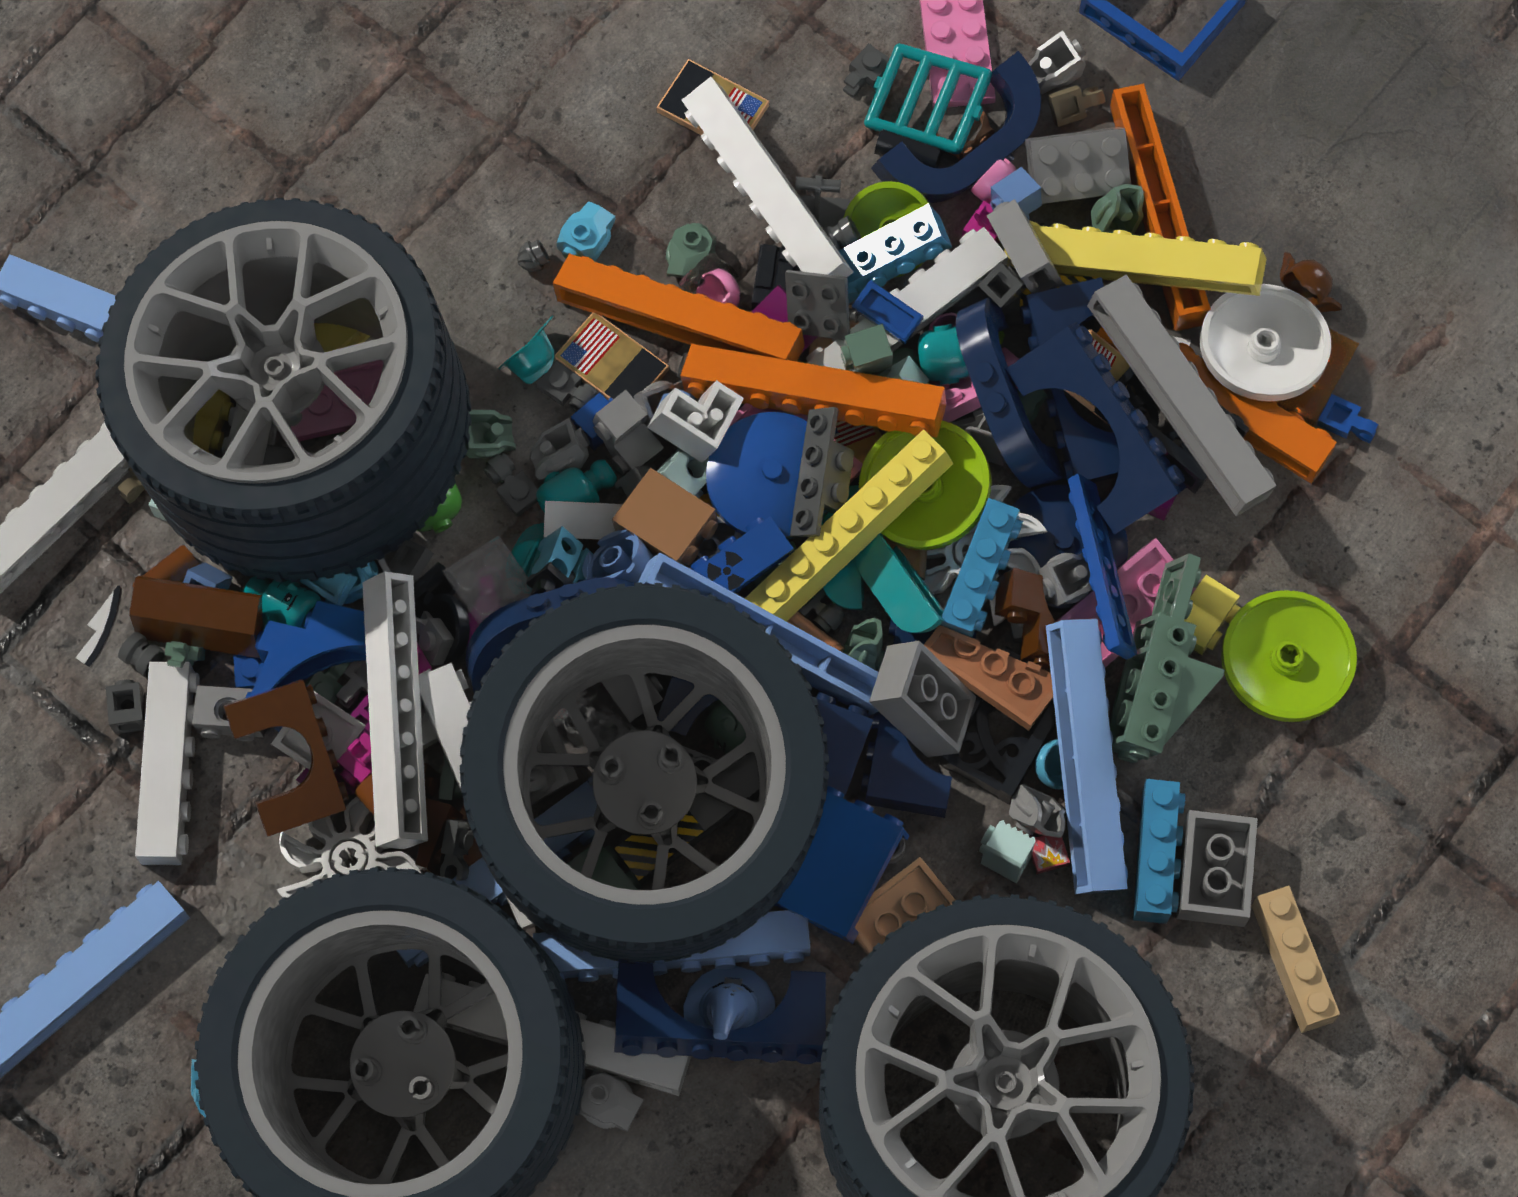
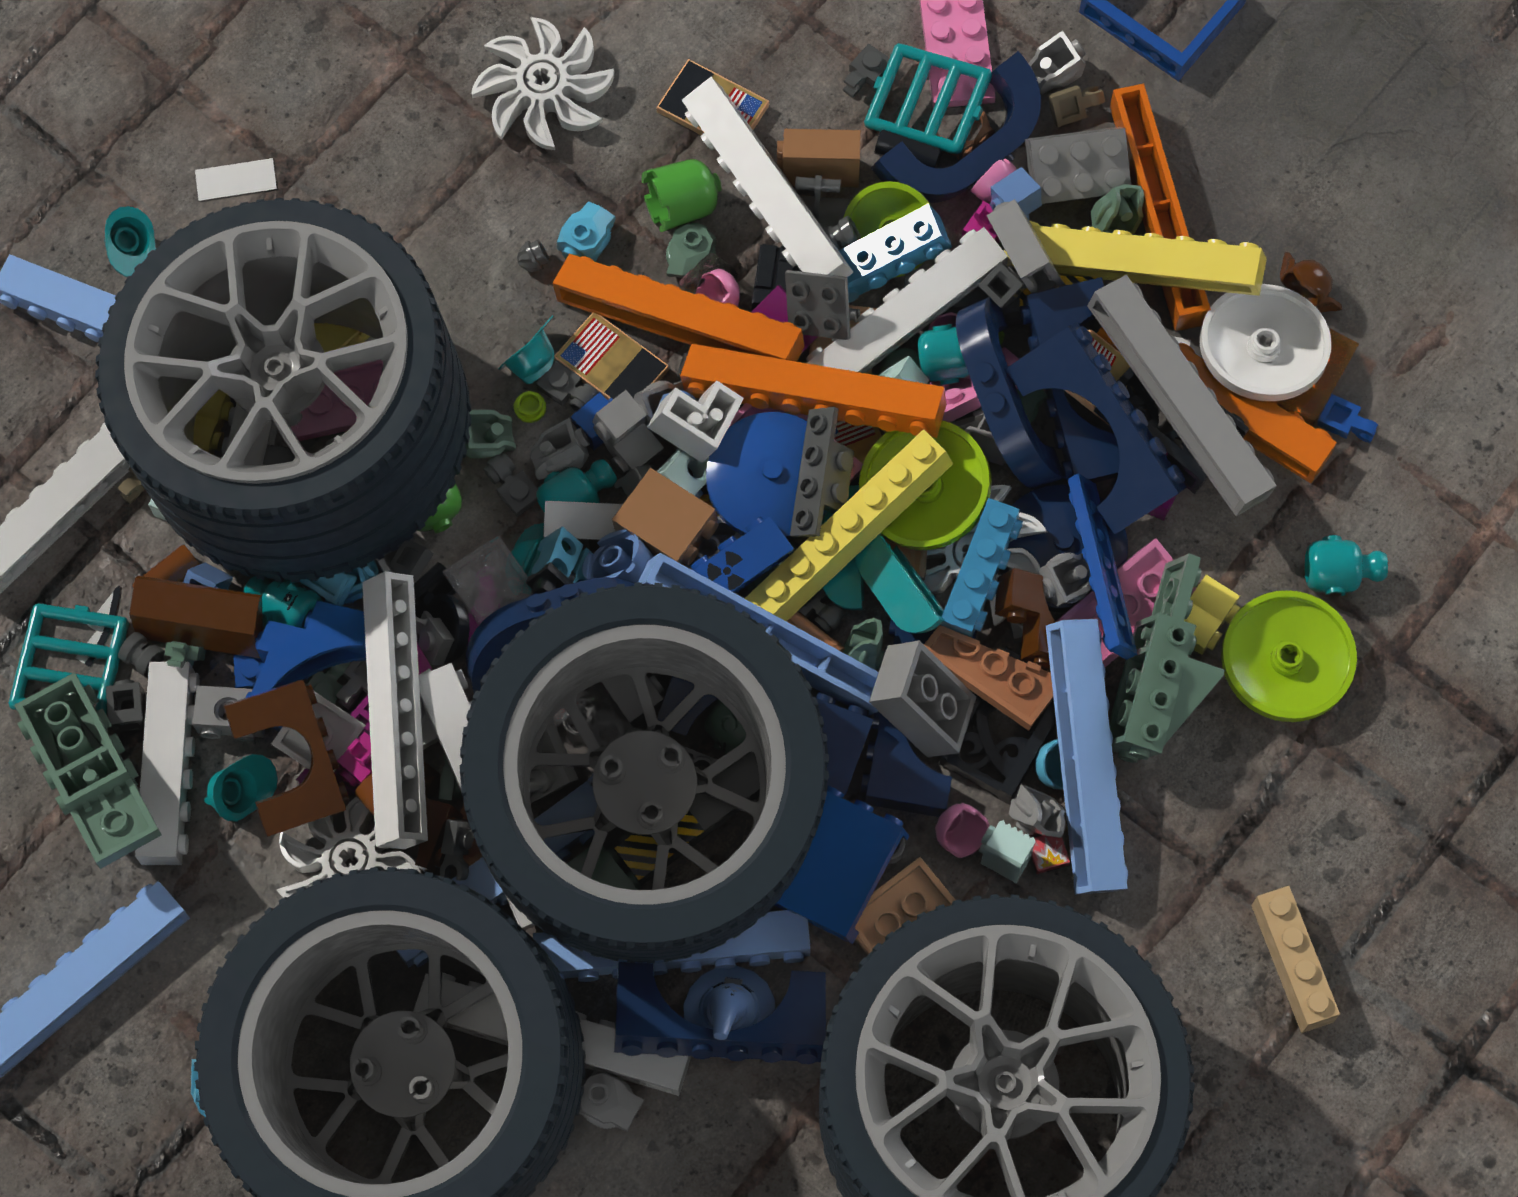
sand green brick [840,324,893,374] -> none
blue tile [851,280,924,344] -> none
dark azure brick [1133,779,1185,924] -> none
light grey brick [1176,810,1258,927] -> none
none -> teal bar [8,603,129,715]
none -> sand green wedge [15,672,162,869]
none -> teal piece [104,206,156,277]
none -> white sticker [195,158,277,201]
none -> teal piece [204,754,278,821]
none -> white piece [472,17,614,150]
none -> lime plate [514,391,546,423]
none -> bright green cylinder [641,159,722,232]
none -> medium nougat brick [777,129,861,188]
none -> bright pink hair [935,803,989,858]
none -> teal piece [1305,535,1388,596]

